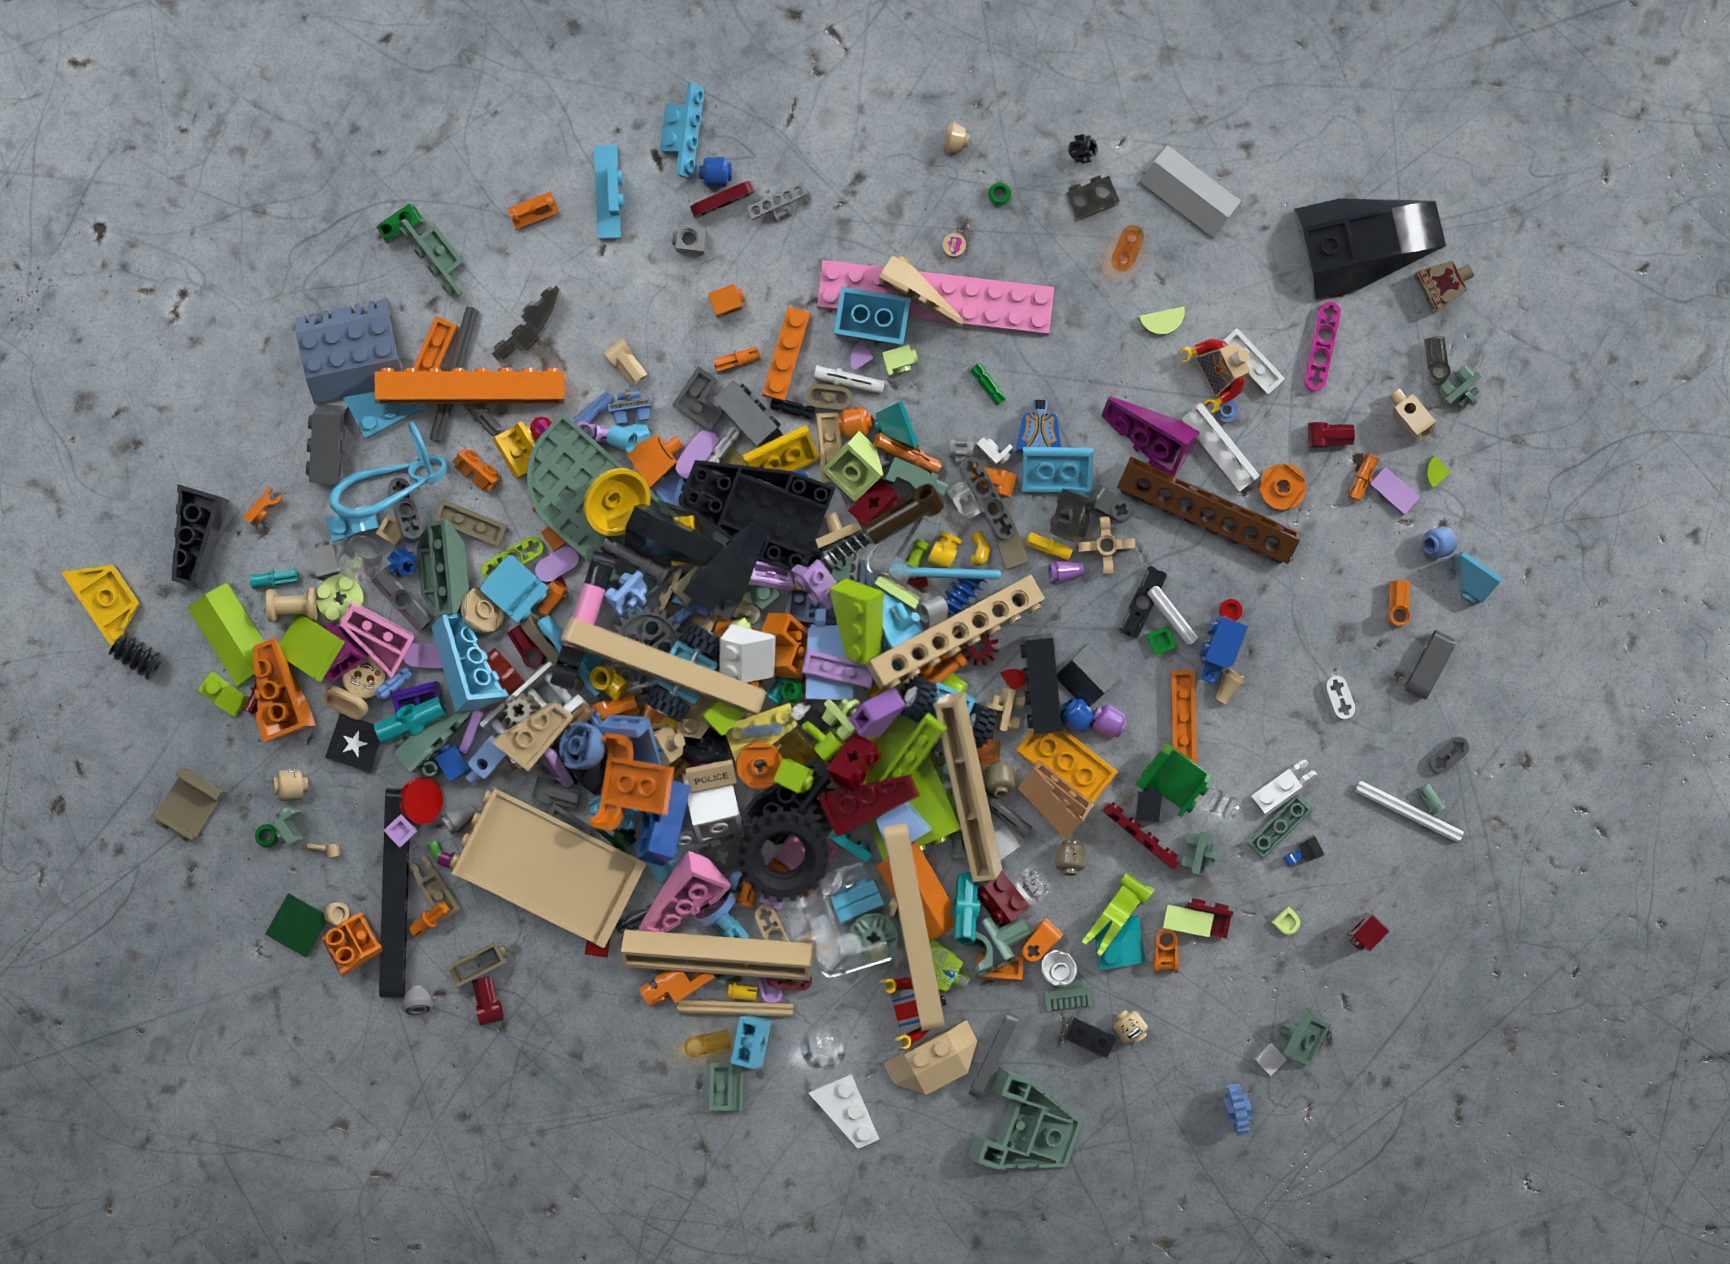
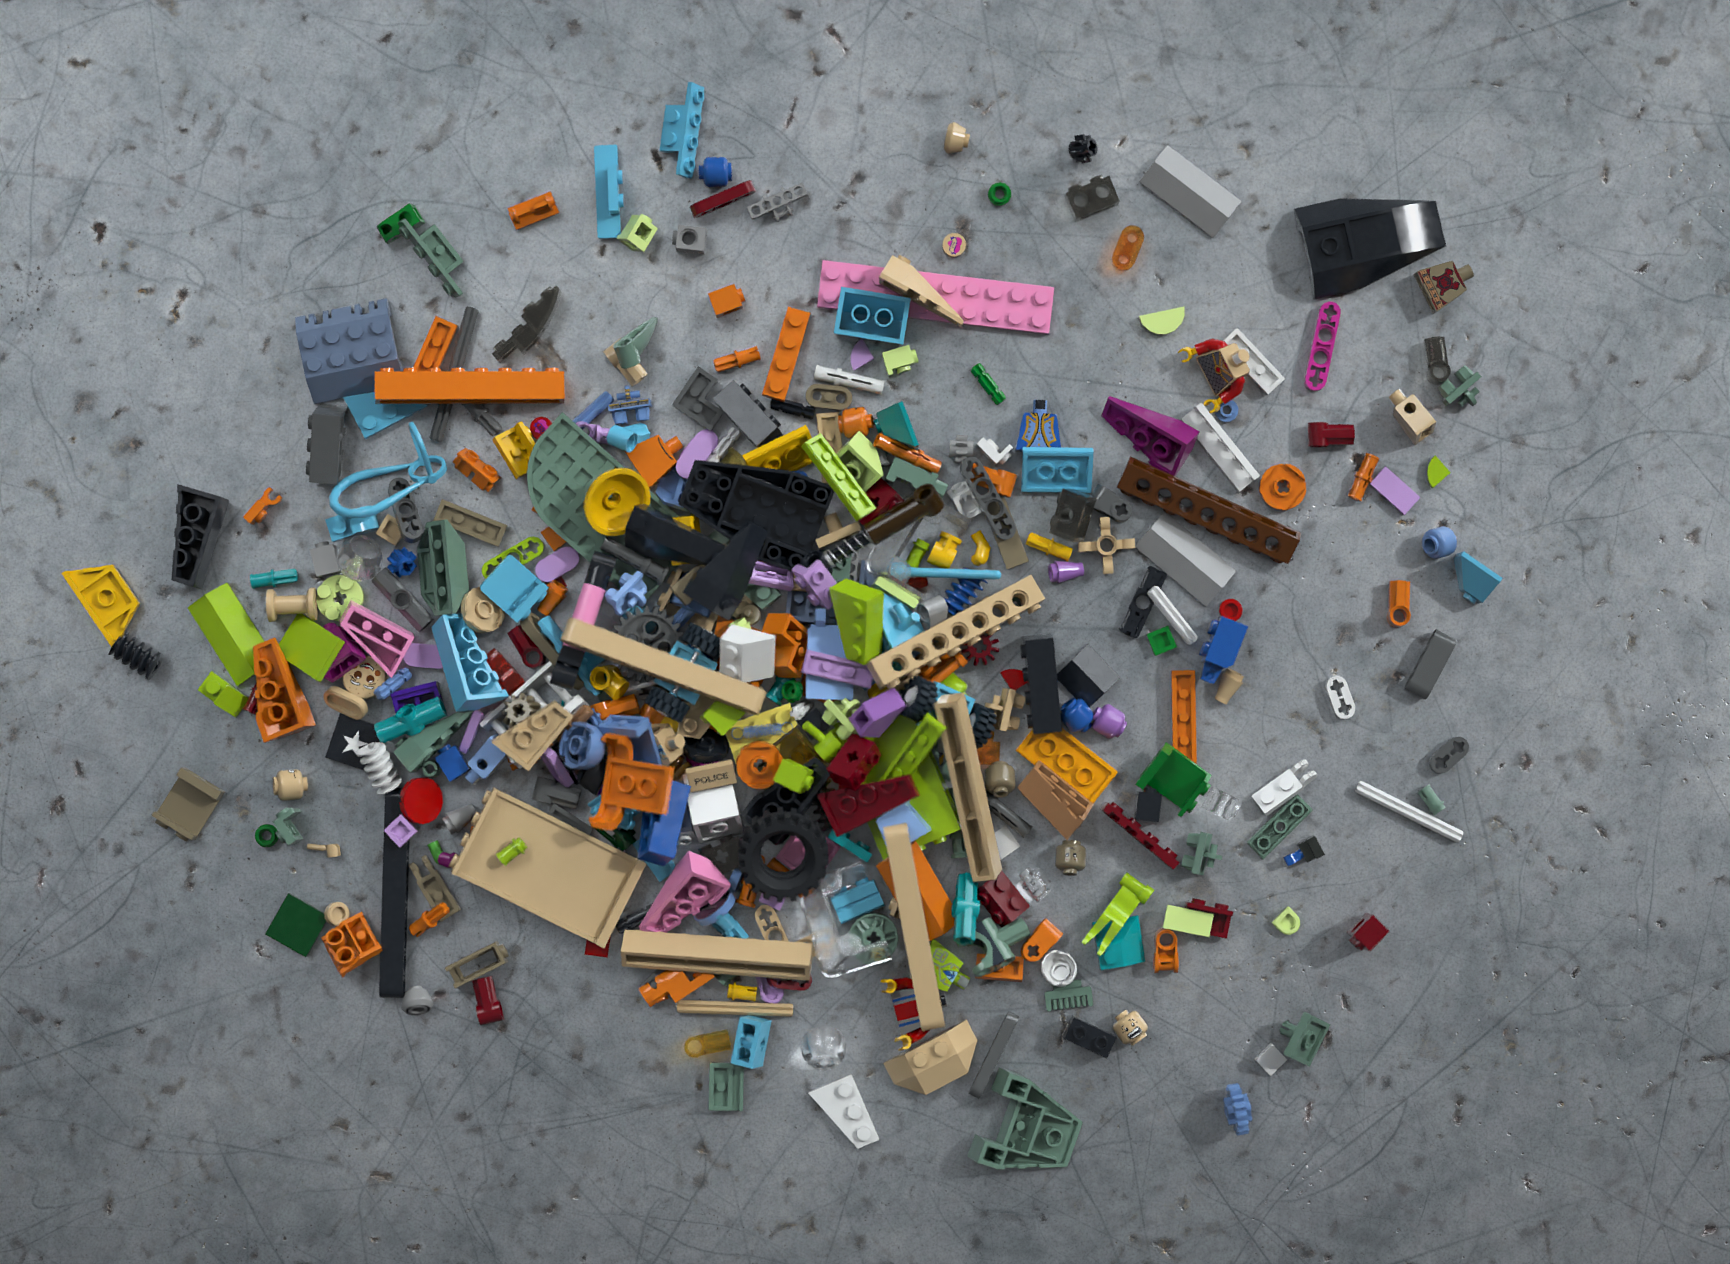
none -> white piece [356,742,402,794]
none -> lime pin [496,837,528,866]
none -> sand green piece [613,317,658,369]
none -> yellowish green brick [616,214,658,252]
none -> lime tile [801,433,876,522]
none -> light grey slope [1135,512,1236,607]

